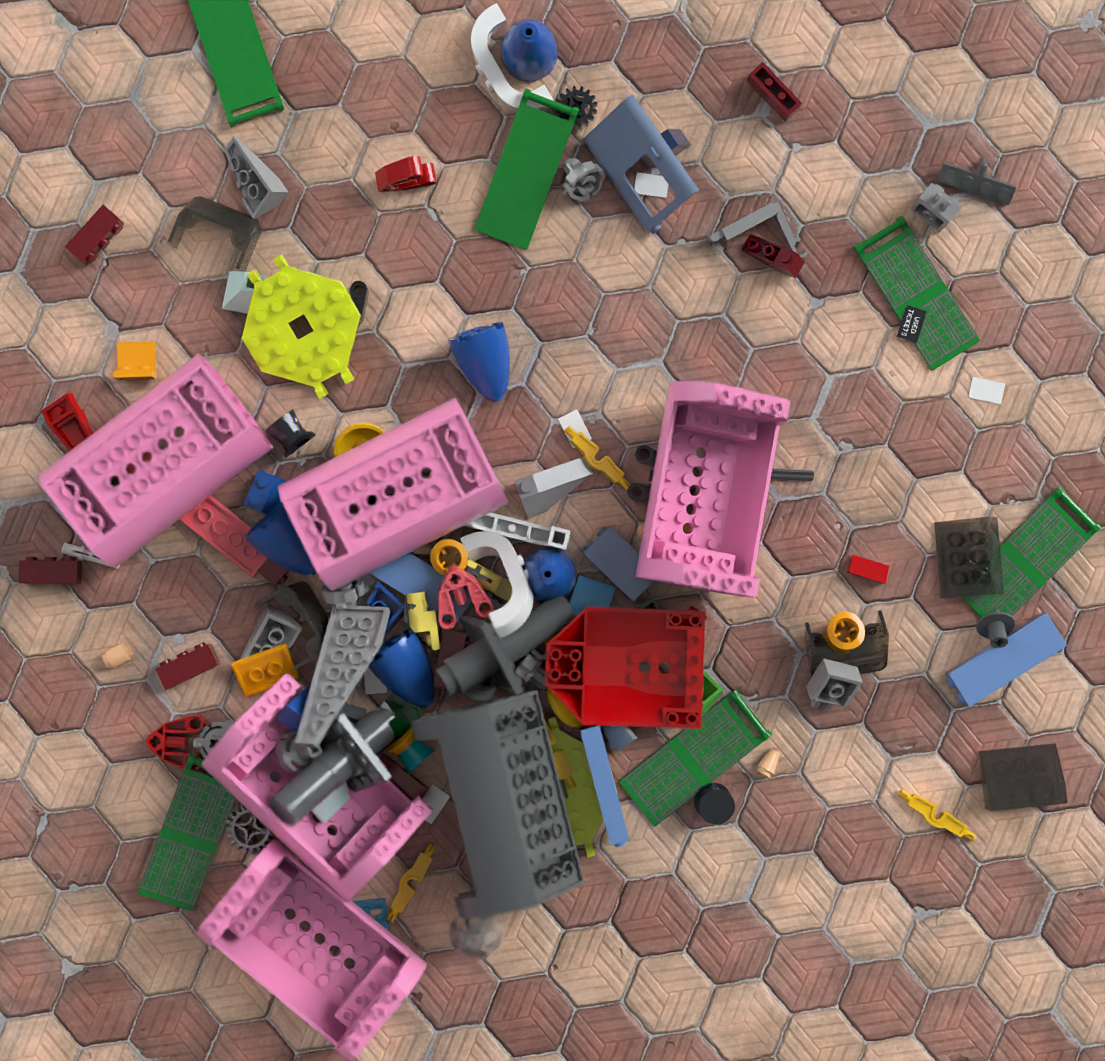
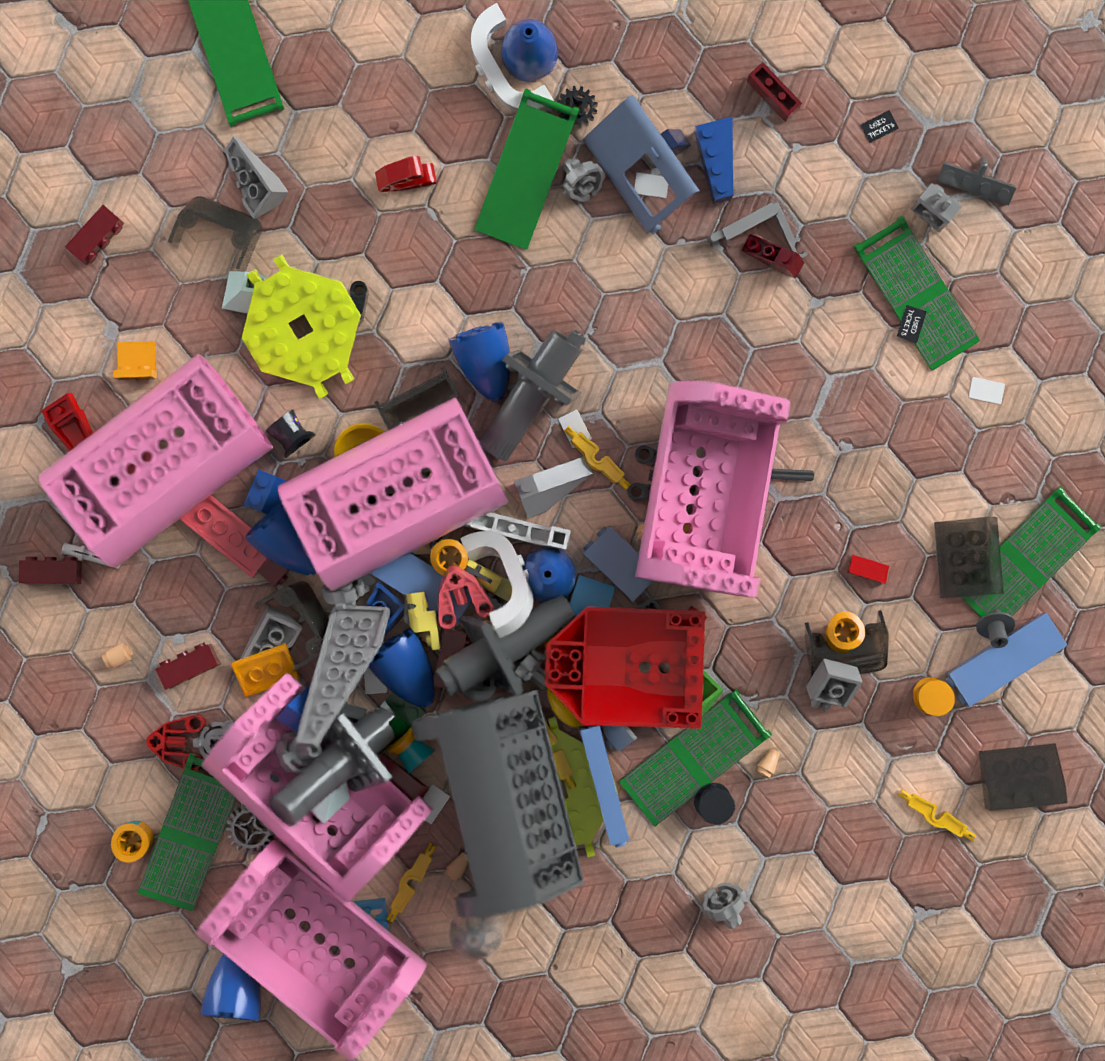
none -> light orange hat [111,821,154,863]
none -> blue cylinder [200,953,261,1021]
none -> clear smoke windscreen [374,366,459,430]
none -> light nougat cone [444,852,469,882]
none -> dark grey piece [478,329,586,461]
none -> blue wedge [694,116,734,204]
none -> light grey piece [702,883,746,929]
none -> black sticker [860,110,899,143]
none -> light orange hat [913,677,955,716]

